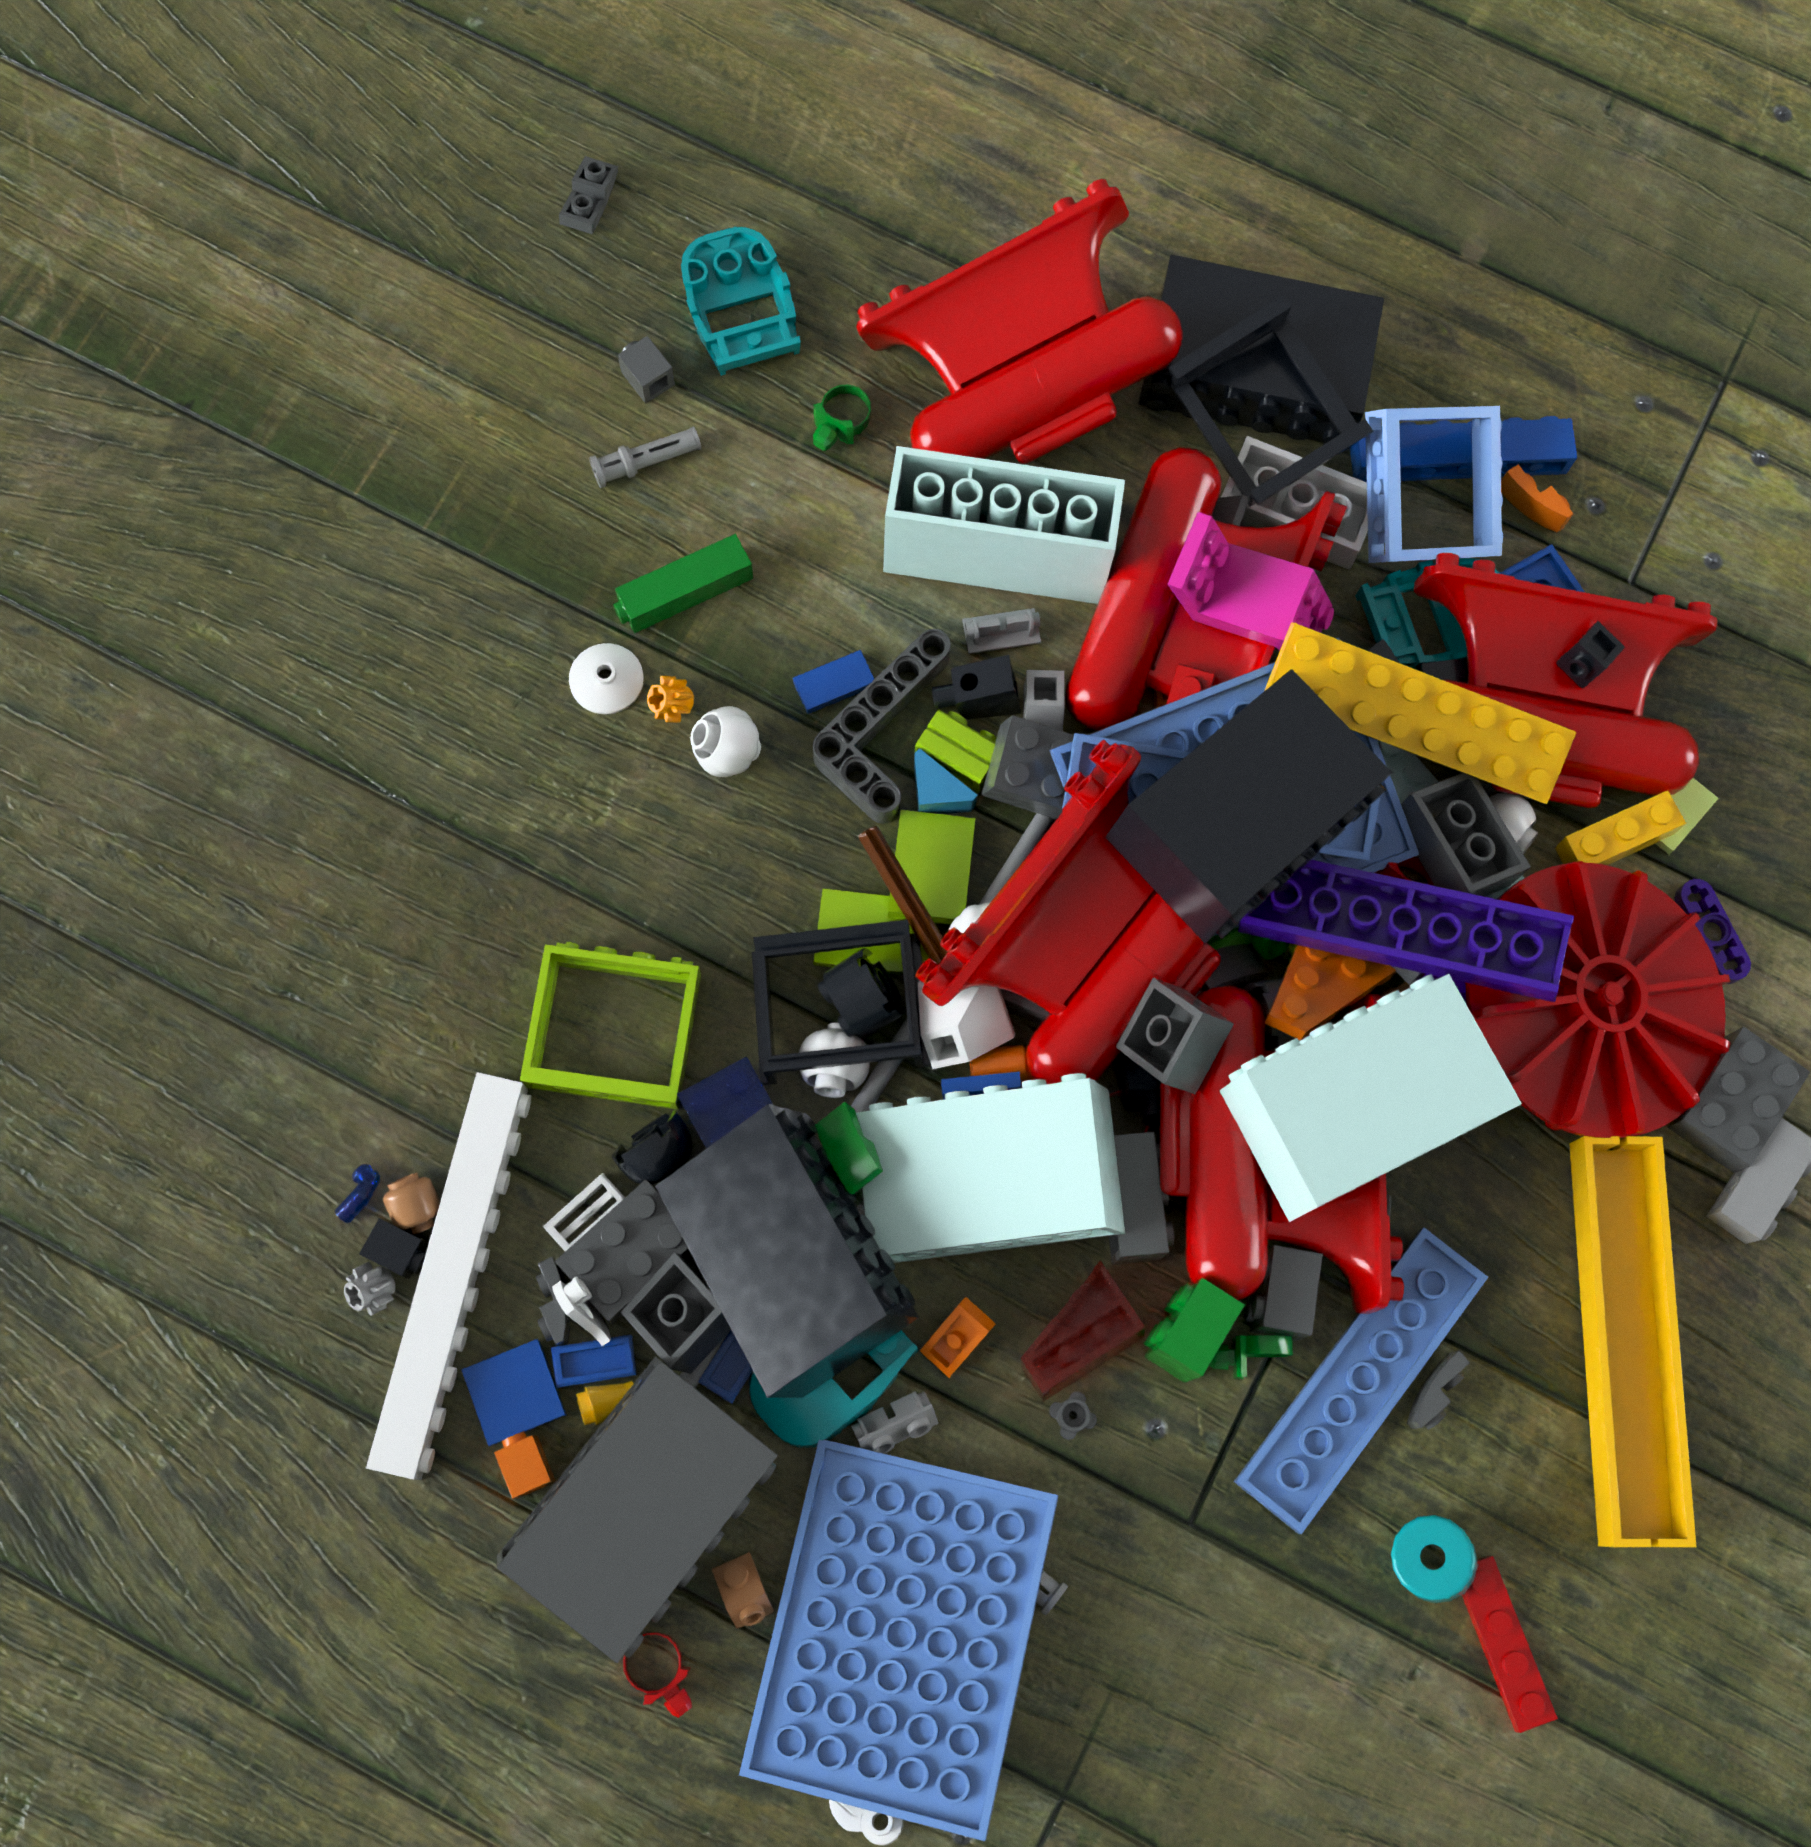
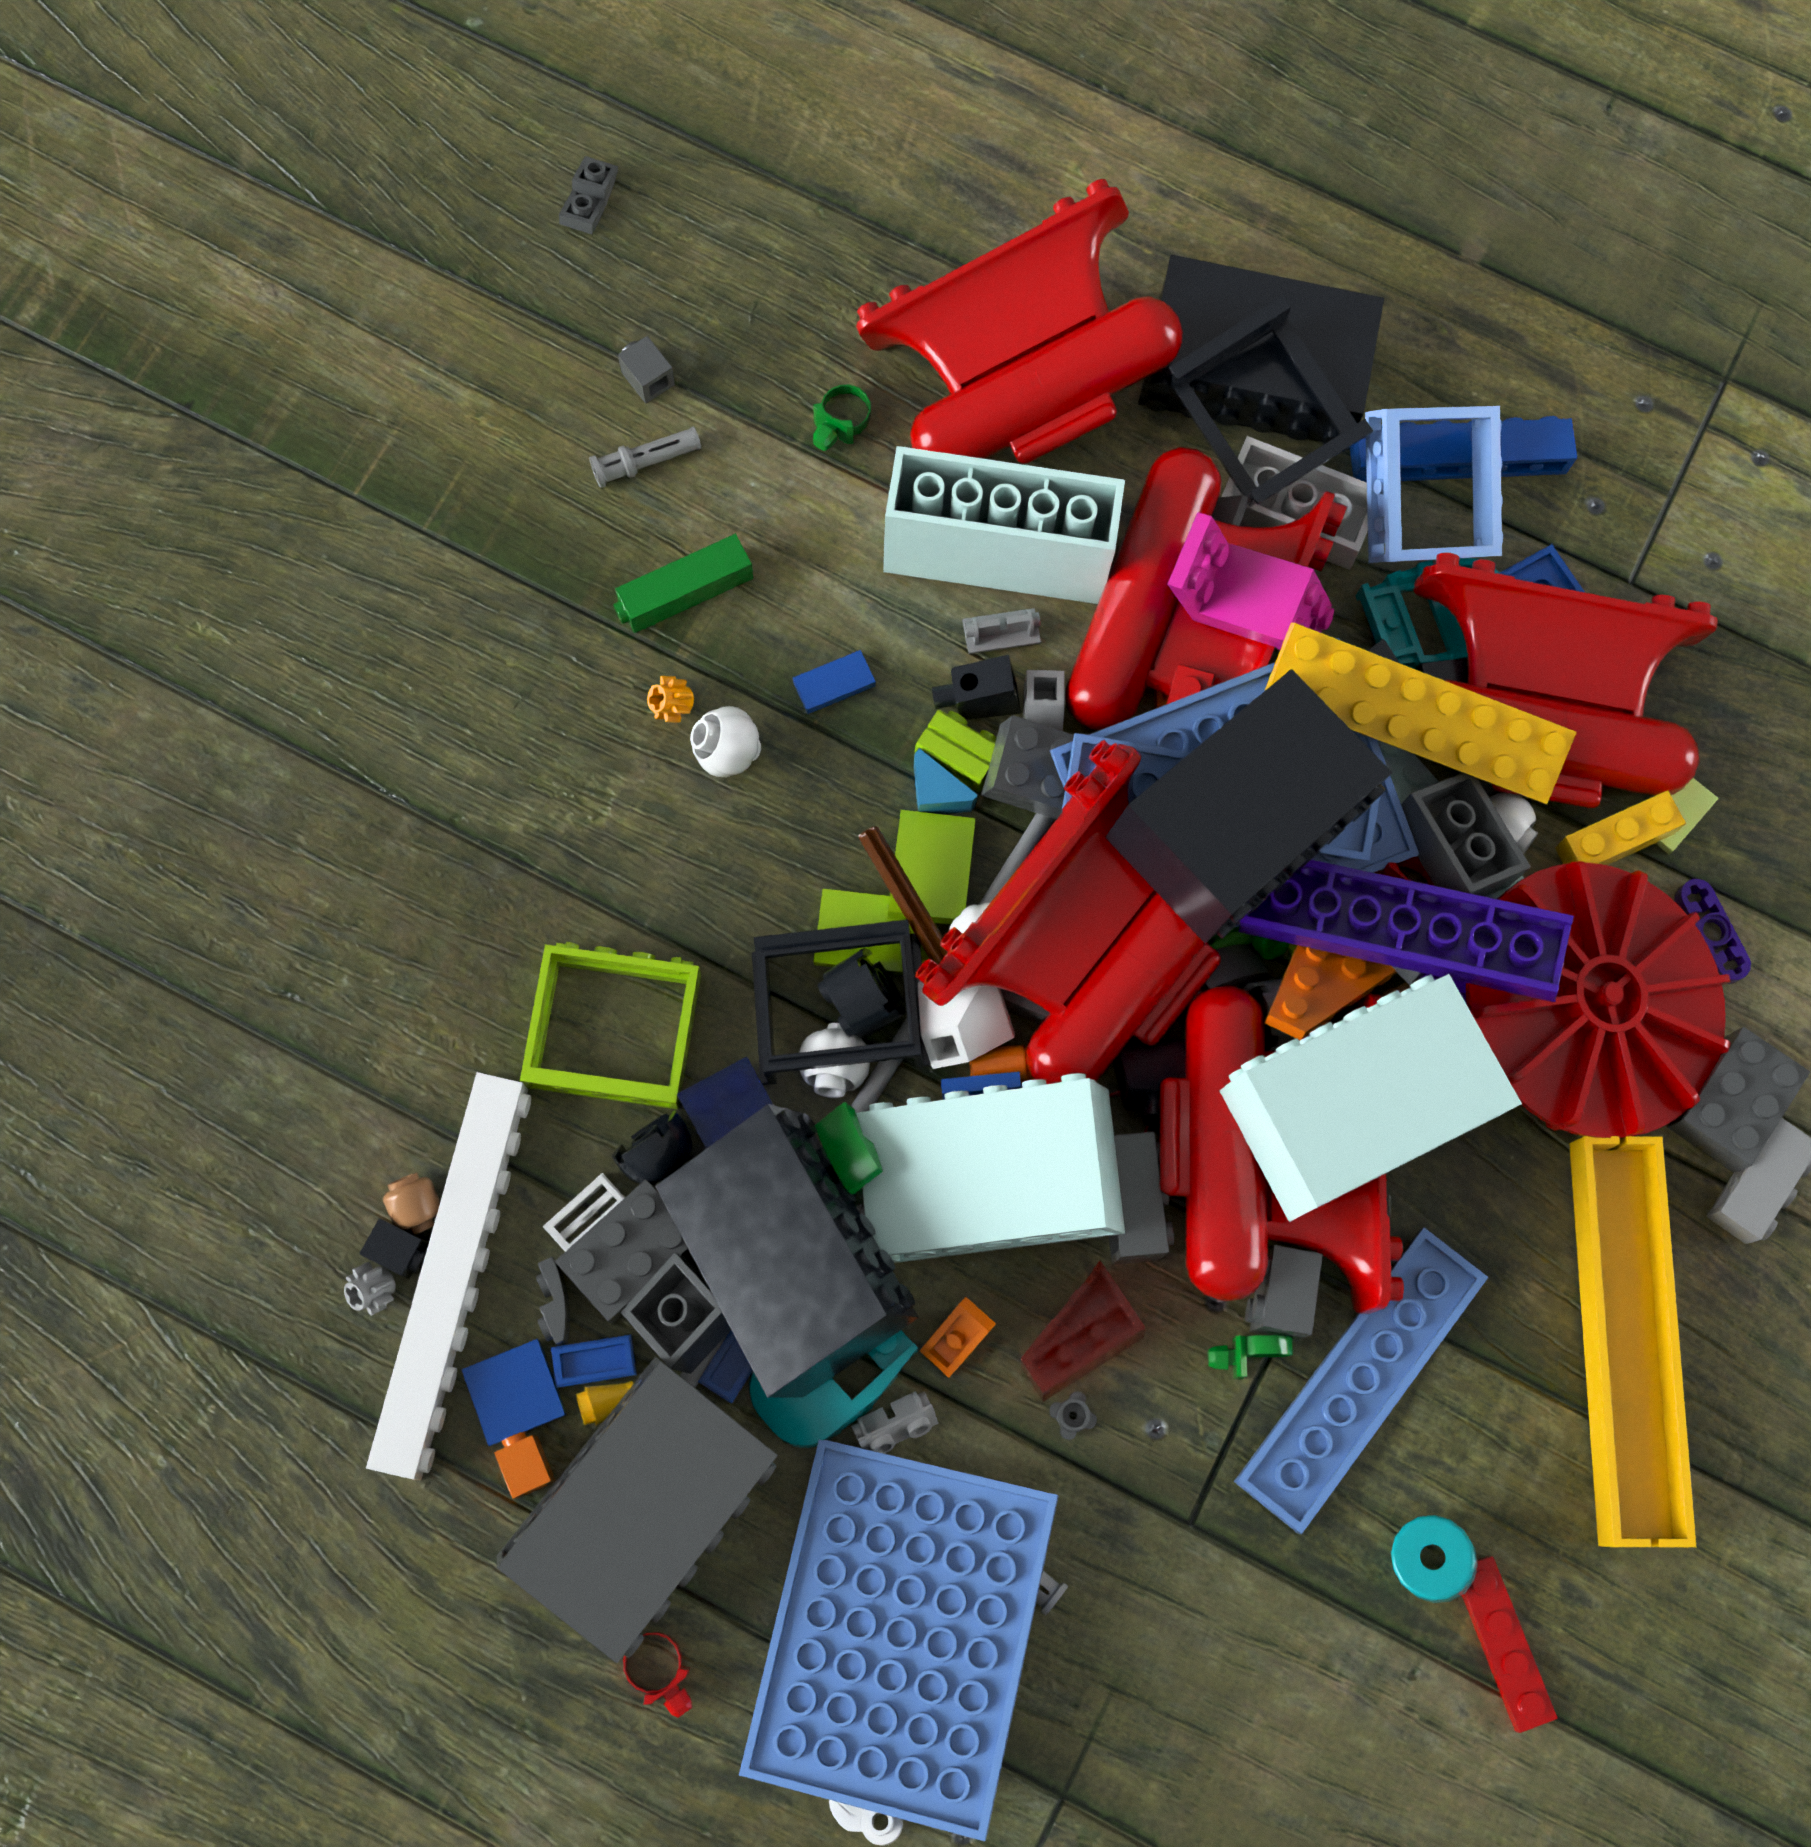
clear blue arm [335,1164,380,1223] -> none
white piece [552,1276,611,1347] -> none
white dish [569,643,644,715] -> none
teal slope [681,227,801,376] -> none
medium nougat bracket [712,1552,774,1628] -> none
dark grey beam [813,629,951,824] -> none
dark grey brick [1116,978,1234,1094] -> none
green brick [1143,1278,1245,1383] -> none
dark grey slope [1407,1350,1470,1430] -> none
orange slope [1501,464,1573,533] -> none
black bracket [1556,621,1625,688] -> none

